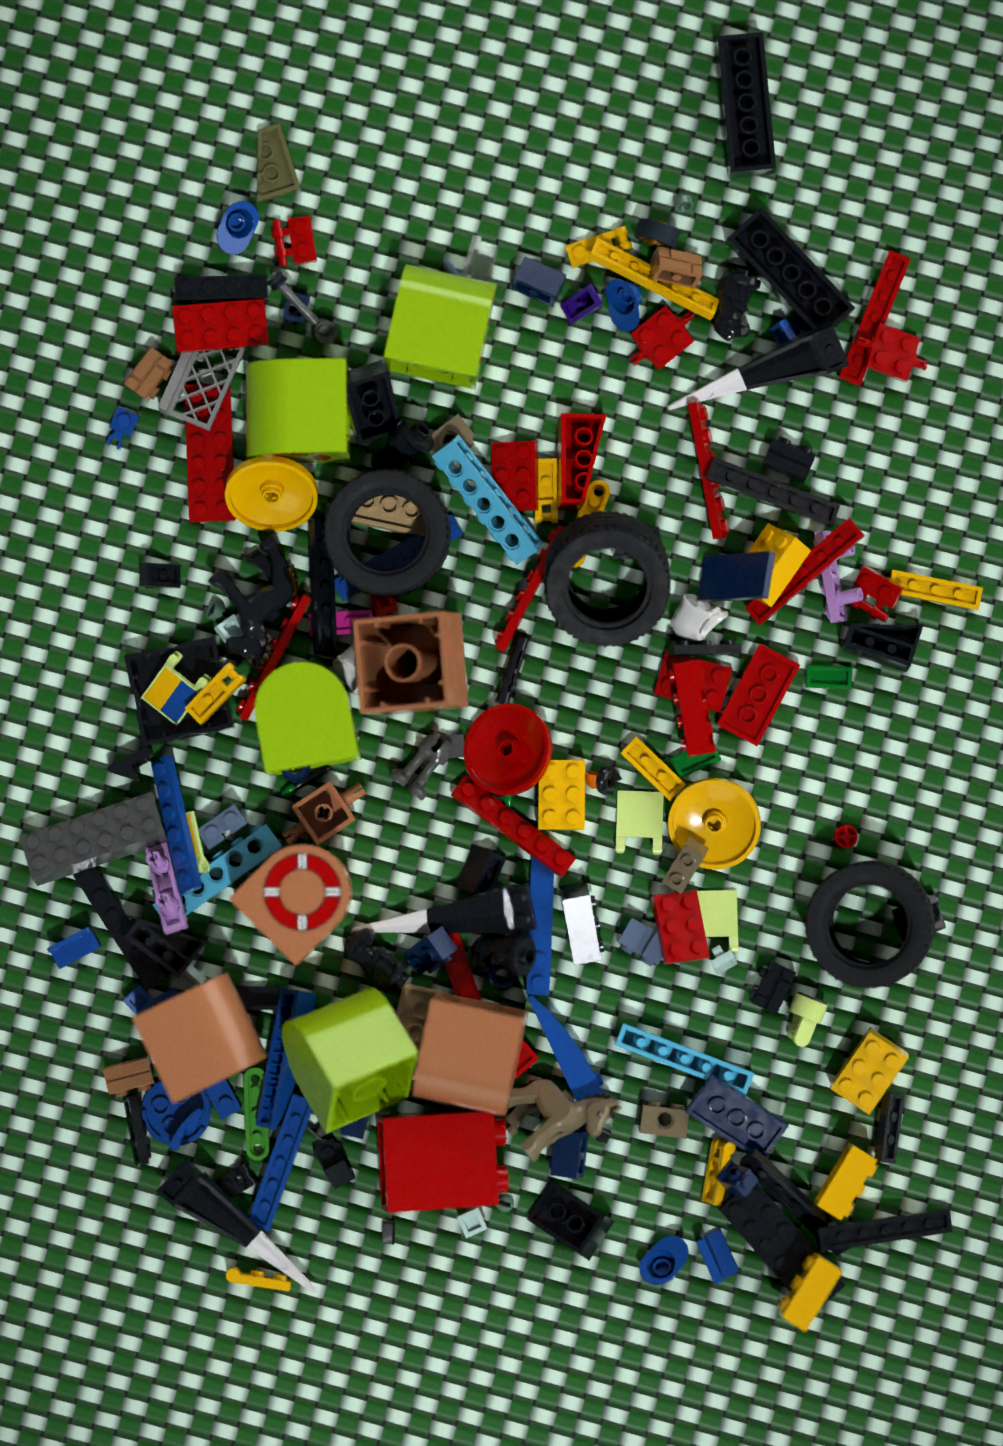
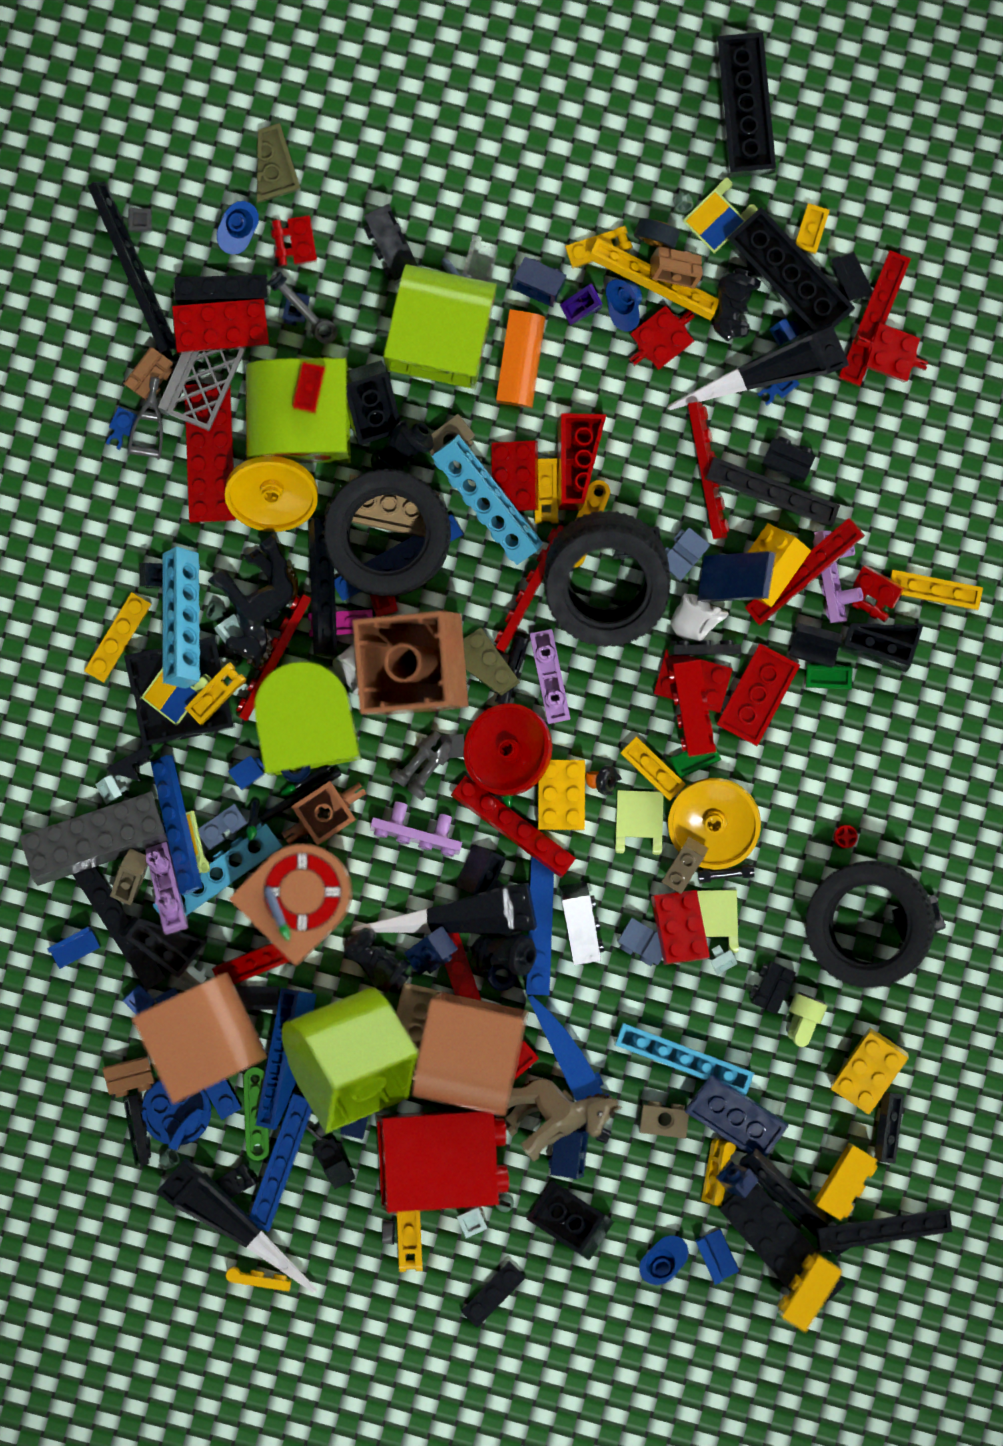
none -> yellow plate [84,592,152,683]
none -> black tile [87,182,176,353]
none -> light aqua tile [95,775,127,805]
none -> dark tan brick [110,848,149,906]
none -> dark grey piece [127,376,163,460]
none -> dark grey tile [128,208,152,233]
none -> sand green hinge [159,1148,180,1169]
none -> medium azure brick [163,546,200,689]
none -> red plate [212,943,290,984]
none -> blue brick [228,755,265,791]
none -> black piece [246,798,260,841]
none -> black bar [259,768,341,823]
none -> sand blue piece [264,887,291,941]
none -> red plate [292,362,326,414]
none -> black wedge [363,203,418,285]
none -> lavender plate [370,802,462,857]
none -> yellow plate [397,1211,423,1272]
none -> black plate [461,1261,526,1328]
none -> olive wing [463,627,520,696]
none -> orange brick [496,309,546,408]
none -> lavender plate [530,629,571,724]
none -> sand blue brick [665,528,710,582]
none -> flag [683,178,758,254]
none -> black bar [698,864,755,884]
none -> blue plate [758,380,800,406]
none -> black panel [789,623,843,668]
none -> yellow plate [795,203,830,255]
none -> black panel [829,252,873,303]

